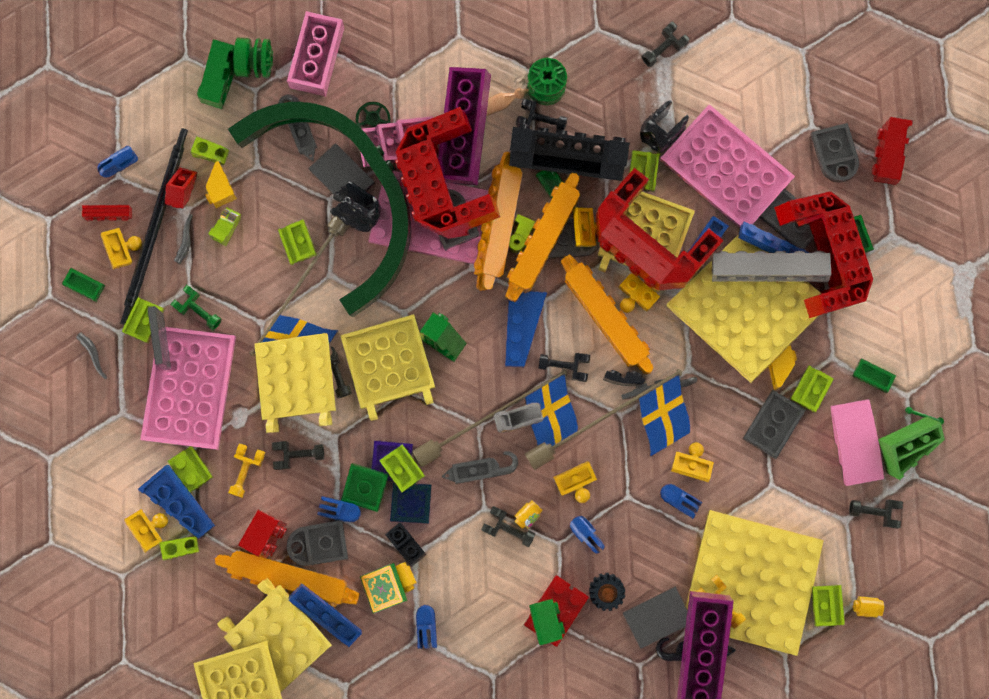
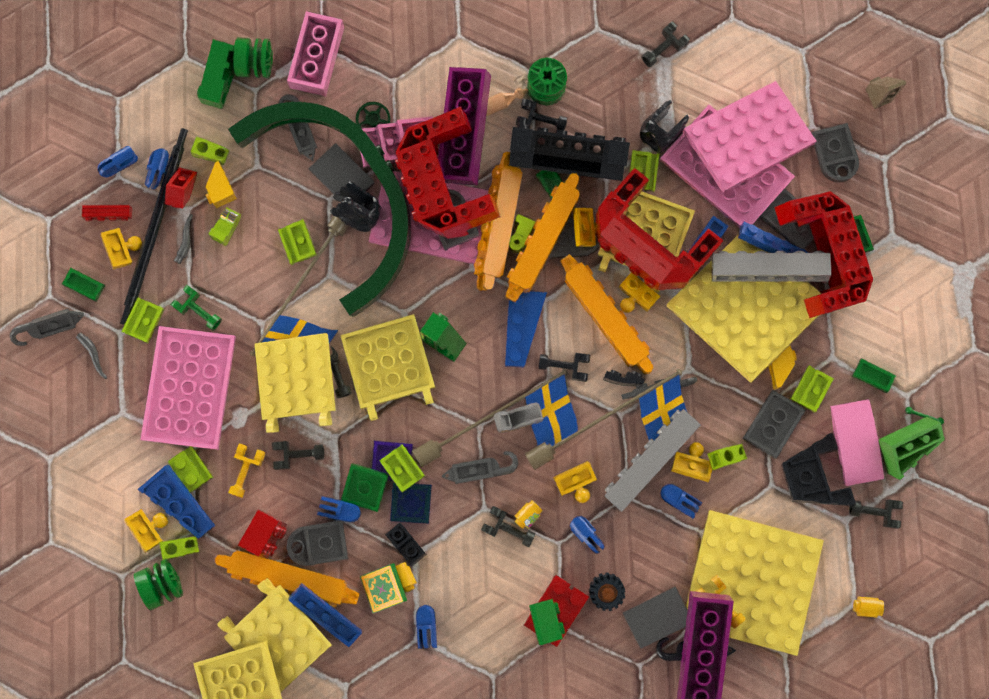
dark grey tile [148,306,171,370] -> none
lime plate [812,585,845,626] -> none
red wedge [872,117,913,185] -> none
none -> dark grey plate [9,308,84,346]
none -> green wheel [134,559,183,611]
none -> blue arm [145,148,169,190]
none -> light grey brick [605,409,701,512]
none -> bright pink plate [682,81,816,193]
none -> lime leg [707,444,747,470]
none -> black wing [781,433,856,506]
none -> dark tan slope [865,76,906,109]

